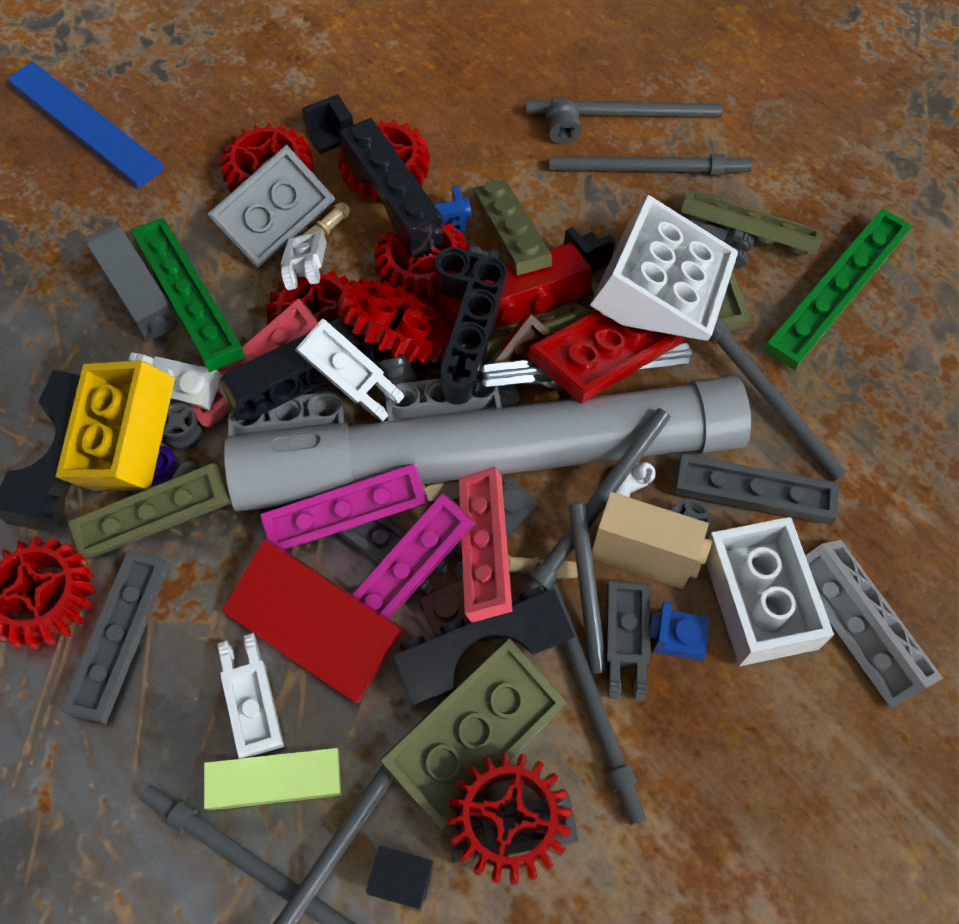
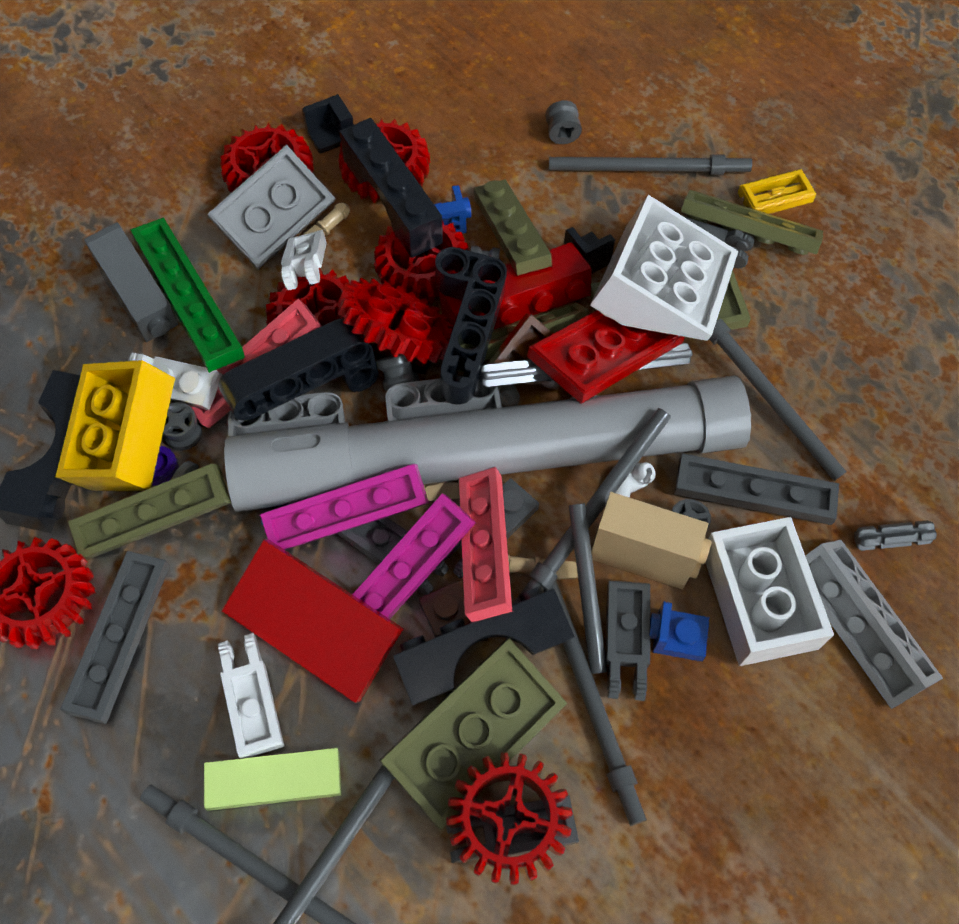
blue tile [7,61,164,189] -> none
white hinge [295,319,404,422] -> none
black panel [366,845,435,913] -> none
dark grey bar [526,97,722,117] -> none
green plate [764,208,912,371] -> none
none -> yellow tile [737,169,816,214]
none -> dark grey axle [854,520,937,551]

